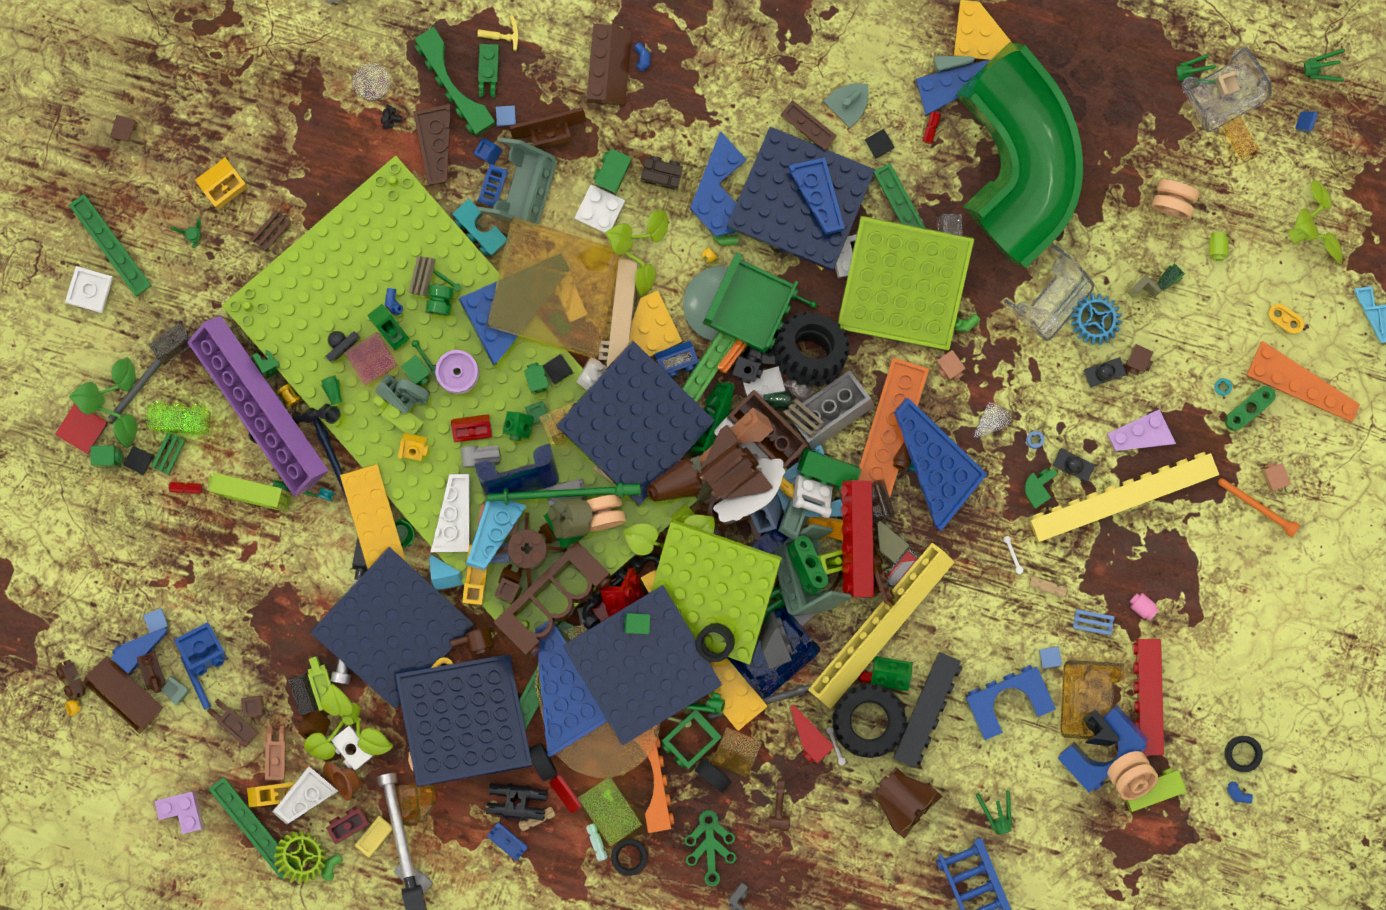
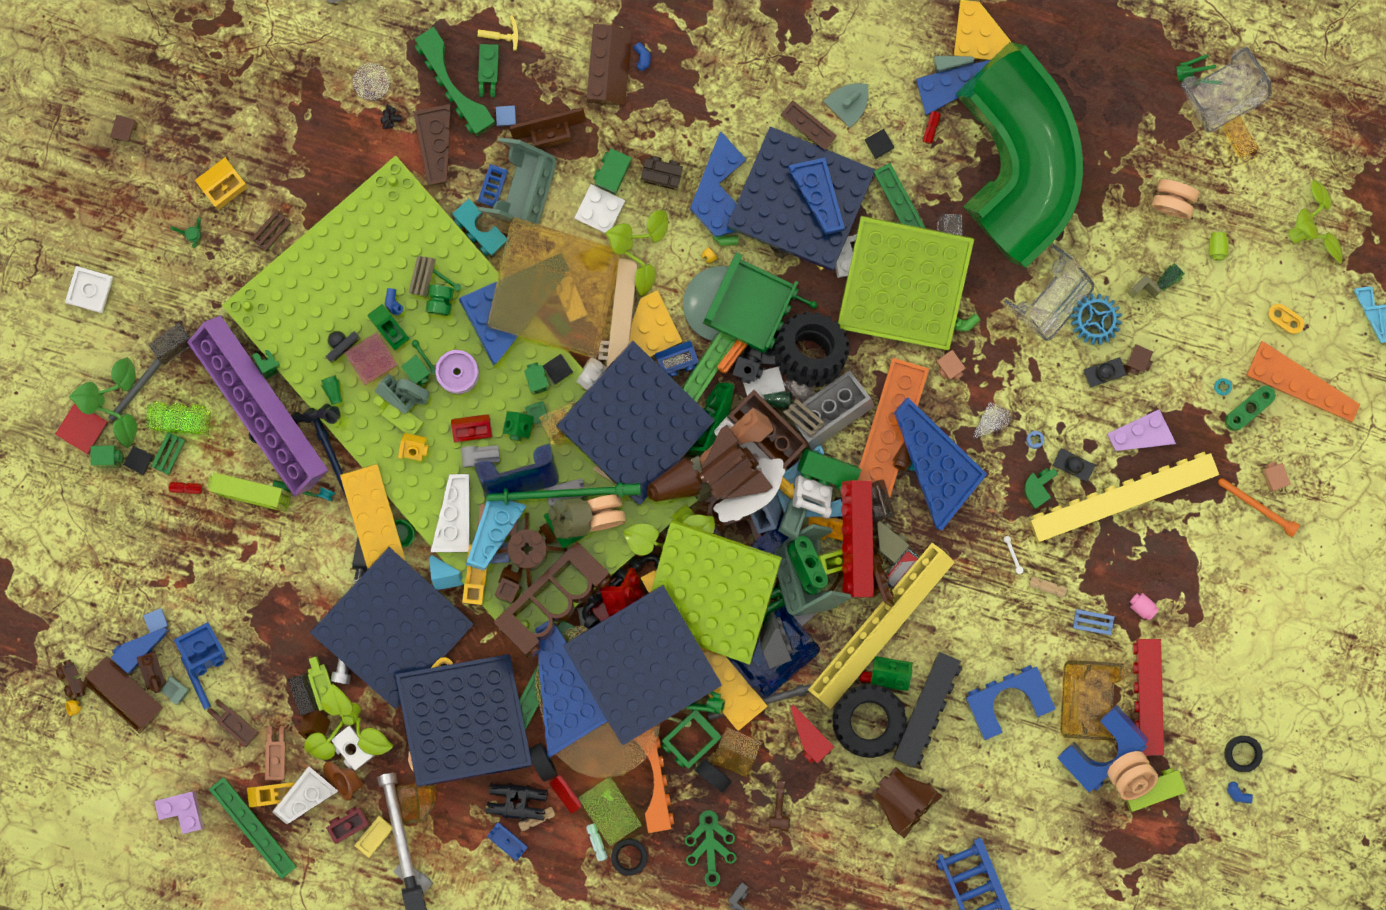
green plate [69,194,152,297] -> none
reddish brown panel [241,696,265,718] -> none
lime gear [274,831,327,884] -> none
yellow bush [277,383,302,408] -> none
bright green arm [321,853,343,881] -> none
reddish brown piece [450,627,494,655] -> none
blue slope [473,138,502,165] -> none
green panel [624,613,650,634] -> none
black tyre [696,623,735,662] -> none
white hinge [826,727,845,765] -> none
green plant [976,790,1013,835] -> none
medium blue tile [1039,646,1062,669] -> none
black slope [1082,709,1120,747] -> none
tan panel [1214,70,1240,97] -> none
blue slope [1295,111,1318,134] -> none
green plant [1304,49,1345,82] -> none

